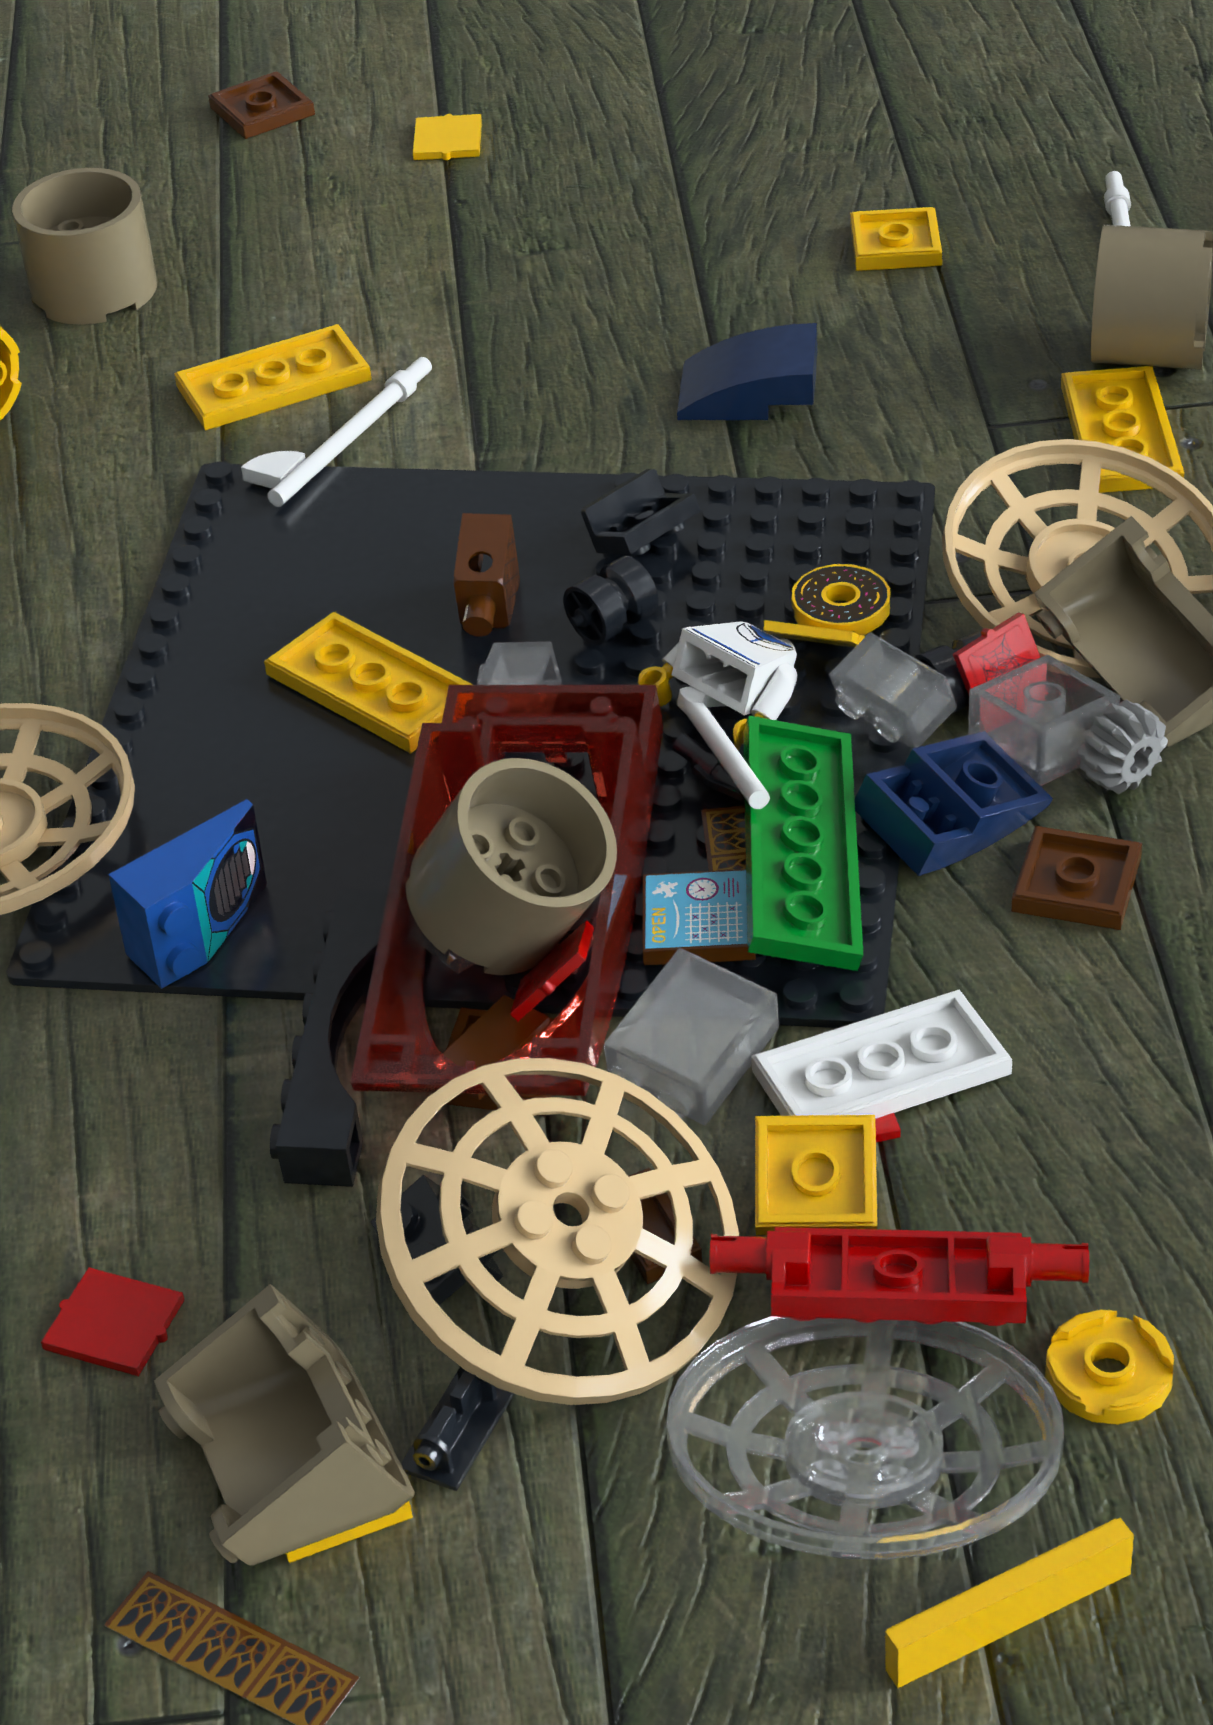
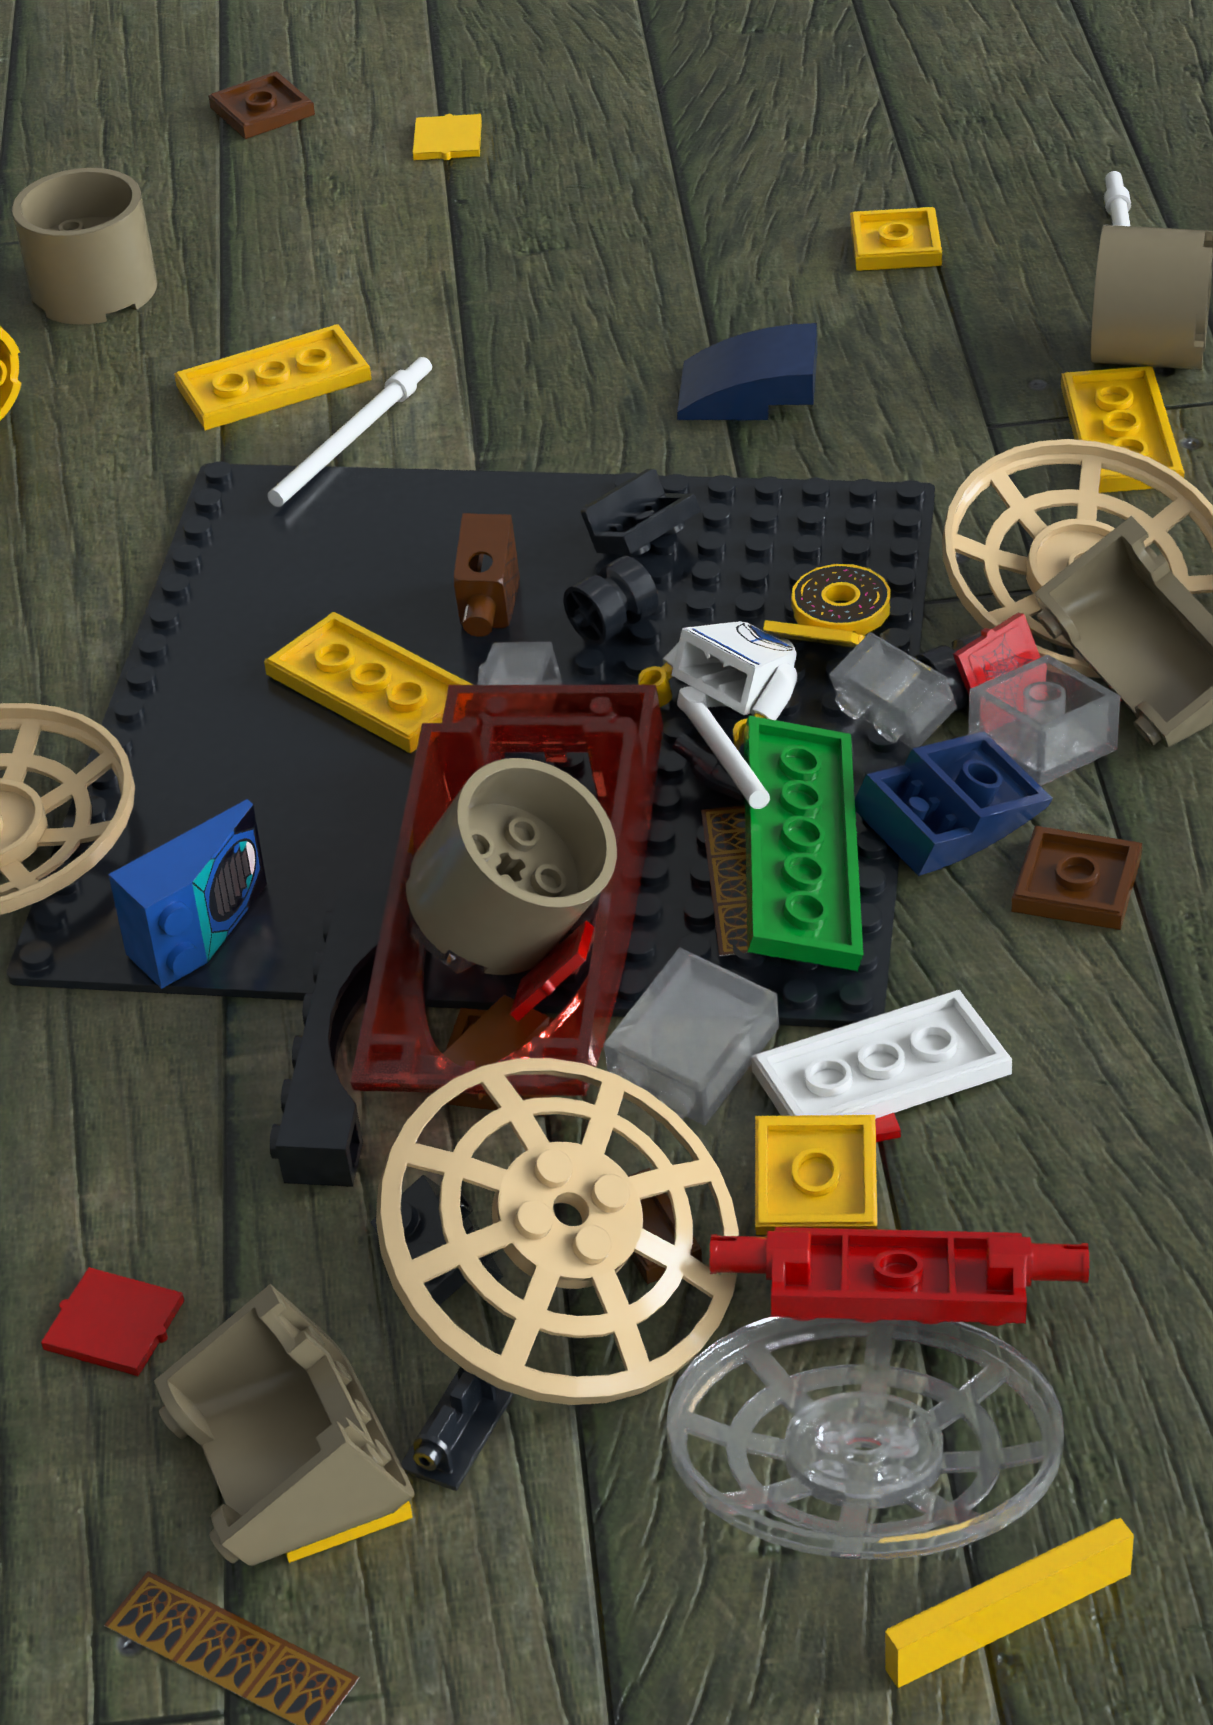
white tile [241,451,305,489] -> none
tile [643,869,756,965] -> none
yellow tile [1045,1309,1174,1425] -> none
light grey gear [1077,699,1168,794] -> none

